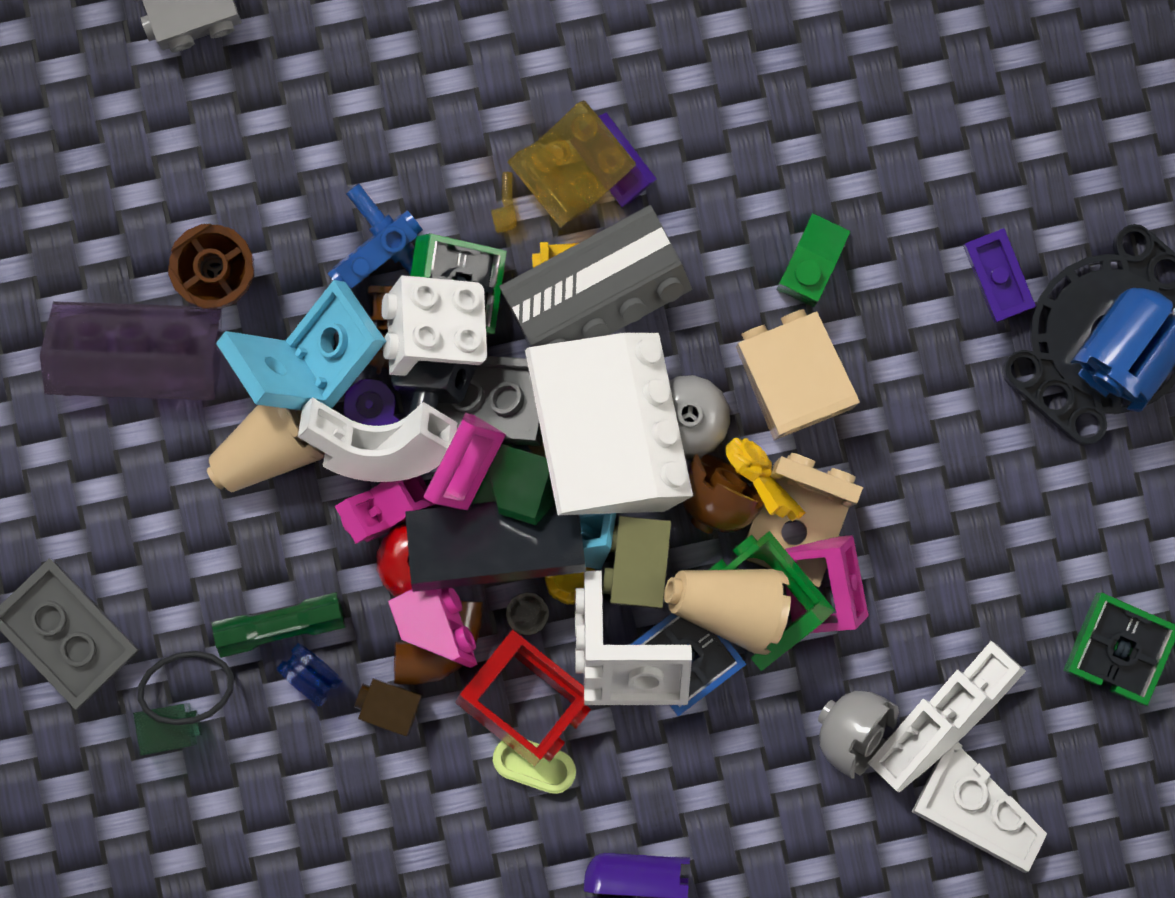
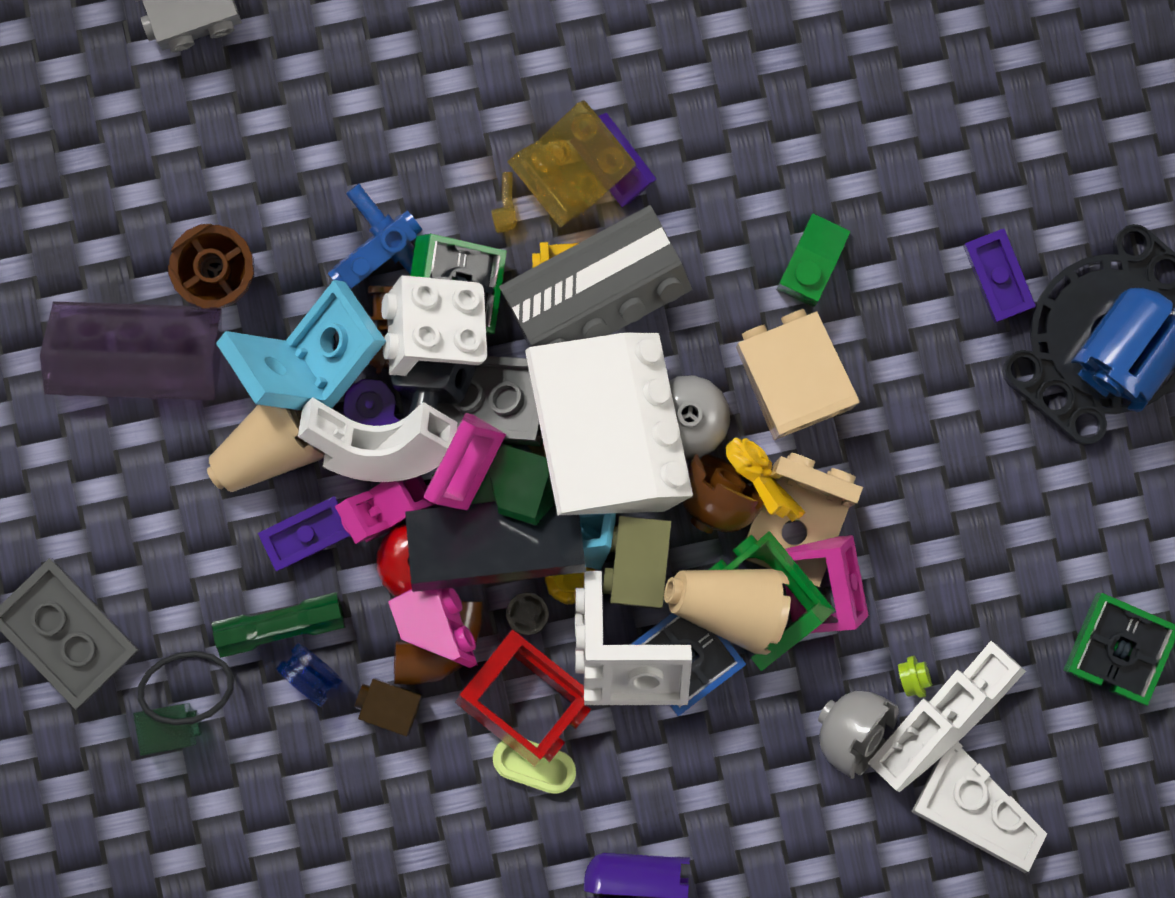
none -> dark purple plate [258,496,351,572]
none -> lime plate [898,656,932,698]

